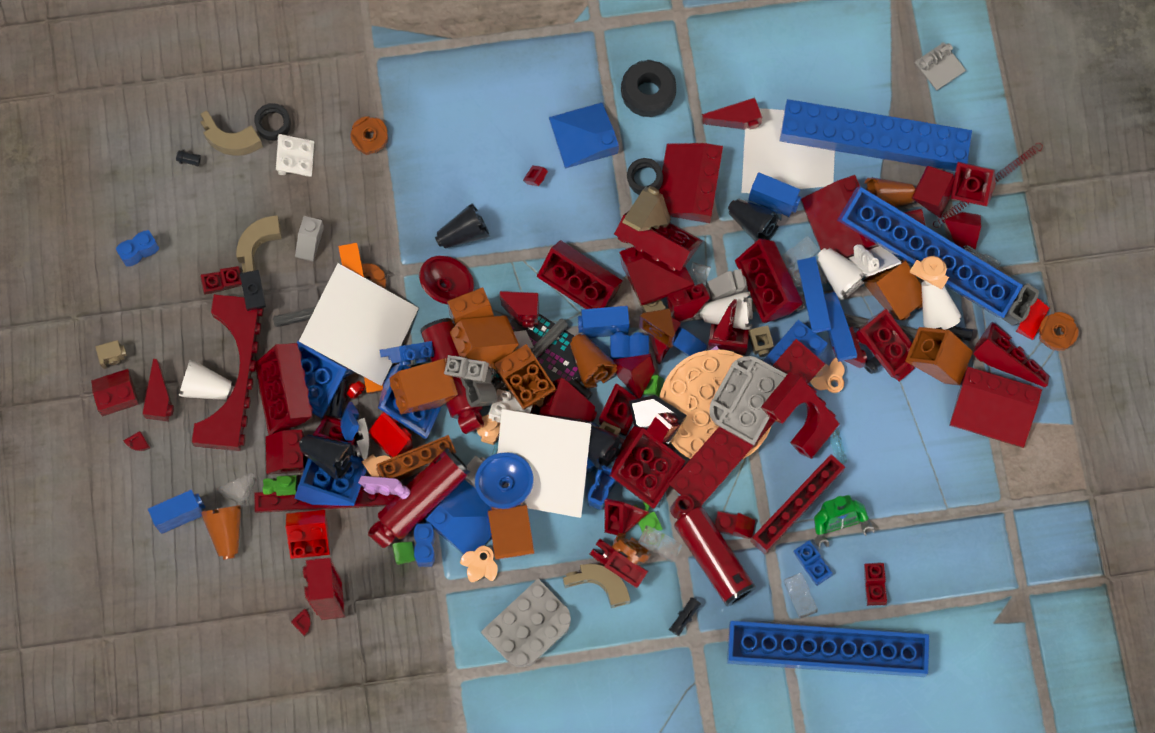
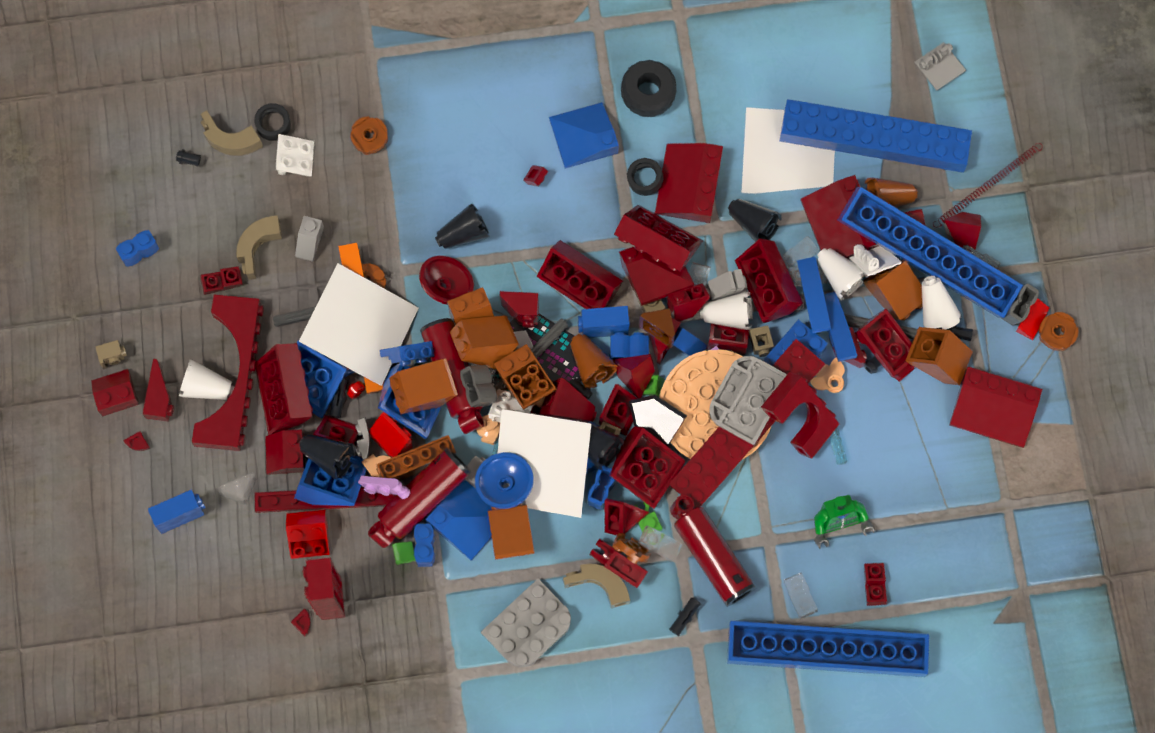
dark orange cone [201,505,241,560] -> none
black plate [240,270,266,311] -> none
bright green plate [262,475,297,496] -> none
blue slope [340,402,359,441] -> none
light grey slope [444,355,489,382] -> none
light nougat plate [460,546,498,582] -> none
dark tan wedge [622,186,671,231] -> none
dark red slope [647,412,680,443] -> none
dark red slope [701,98,762,130] -> none
dark red slope [713,299,737,341] -> none
dark red slope [715,511,756,539] -> none
blue brick [748,172,801,217] -> none
dark red brick [750,454,845,555] -> none
blue slope [793,540,833,586] -> none
light nougat piece [910,256,949,290] -> none
dark red slope [912,166,954,218] -> none
dark red slope [951,162,996,207] -> none
dark red wedge [973,322,1050,388] -> none

